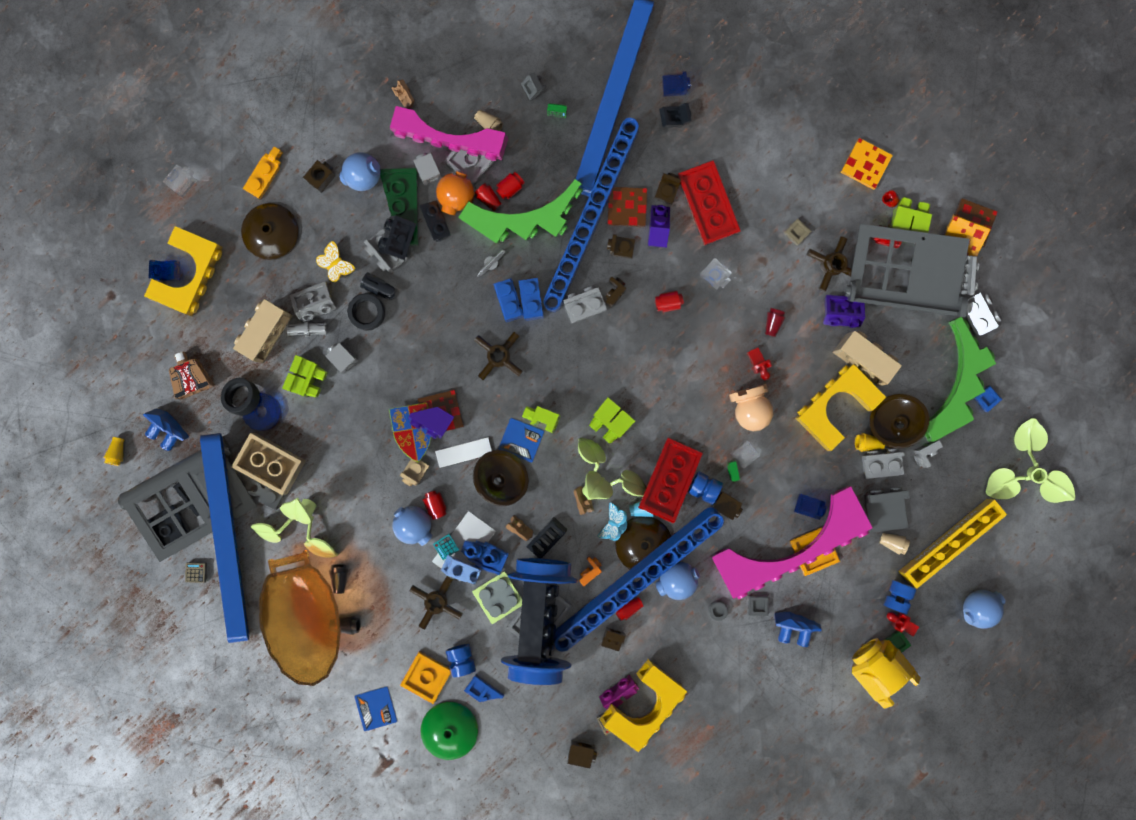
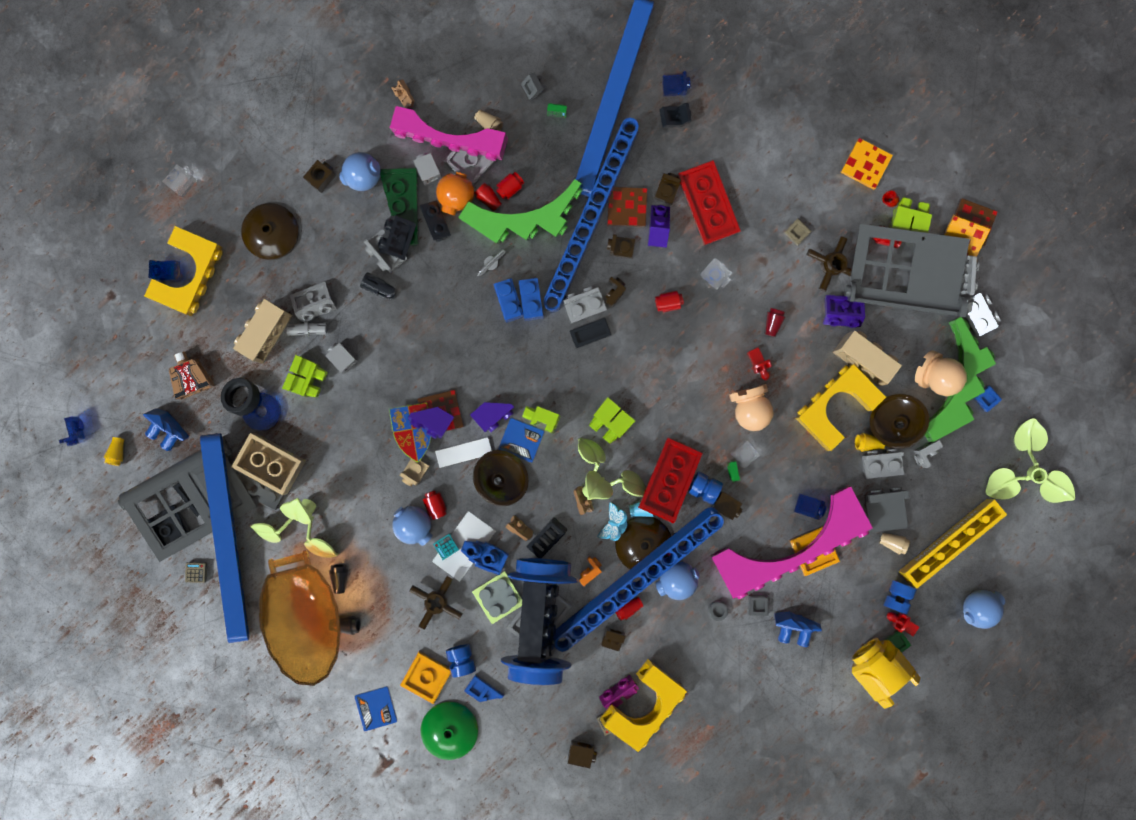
light orange hinge [242,147,283,199] -> none
animal [316,241,356,282] -> none
black tyre [347,293,385,331] -> none
light blue leg [441,555,482,584] -> none
dark brown bar [474,332,523,380] -> none
none -> clear blue bracket [59,416,85,447]
none -> dark purple slope [470,402,515,433]
none -> black tile [569,318,612,349]
none -> light nougat tile [915,350,967,397]

